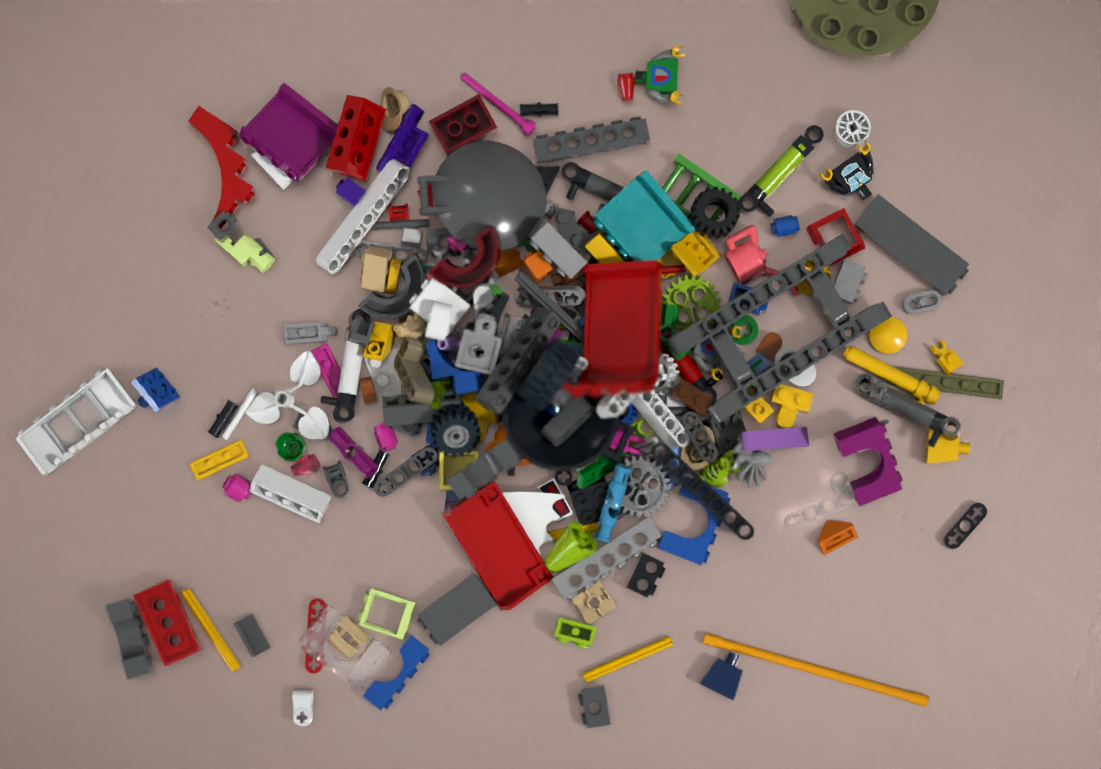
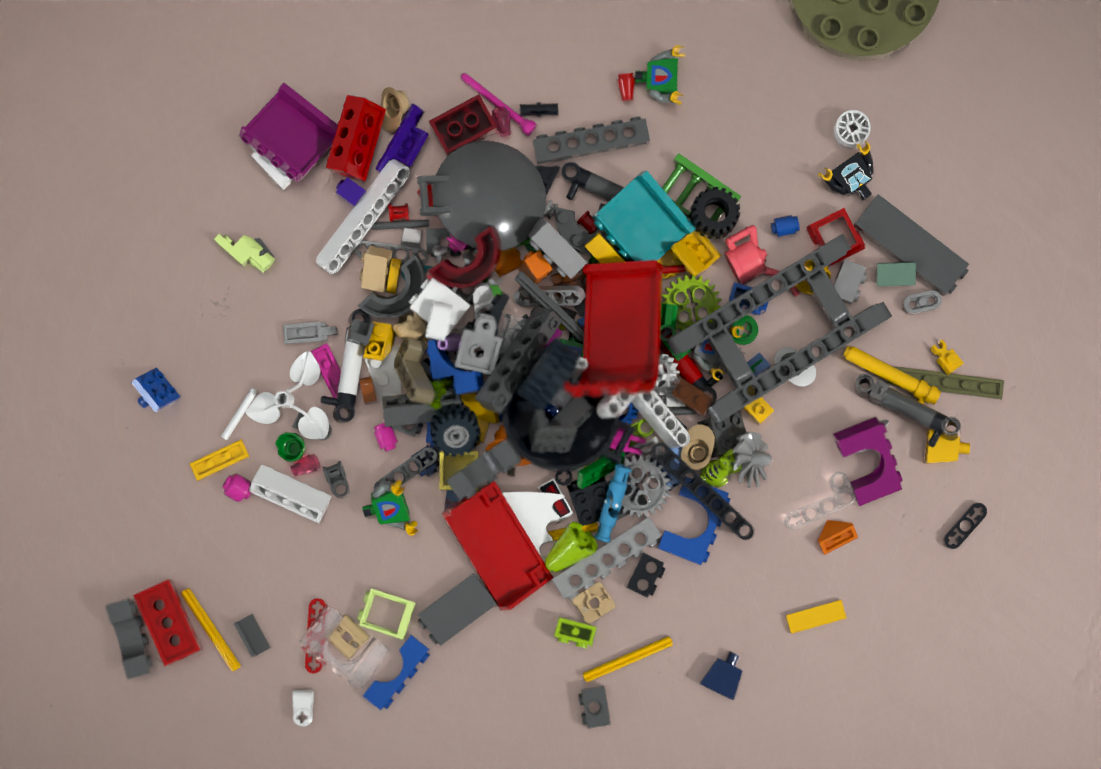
white window [15,368,138,476] -> none
red arch [188,106,256,230] -> none
dark grey brick [207,211,239,243] -> none
black pin [208,400,238,438] -> none
magenta piece [328,427,379,478] -> none
black pin [362,449,390,489] -> none
dark grey beam [682,411,719,463] -> none
light orange piece [703,633,929,707] -> none
piece [738,125,824,216] -> none
medium lavender slope [742,427,809,451] -> none
dark orange piece [755,332,782,361] -> none
yellow brick [770,384,814,428] -> none
yellow dish [869,316,907,354] -> none
none -> torso [362,480,418,536]
none -> clear pink cone [492,107,511,137]
none -> dark grey bracket [529,410,577,453]
none -> yellow tile [786,600,847,634]
none -> sand green panel [875,262,916,286]

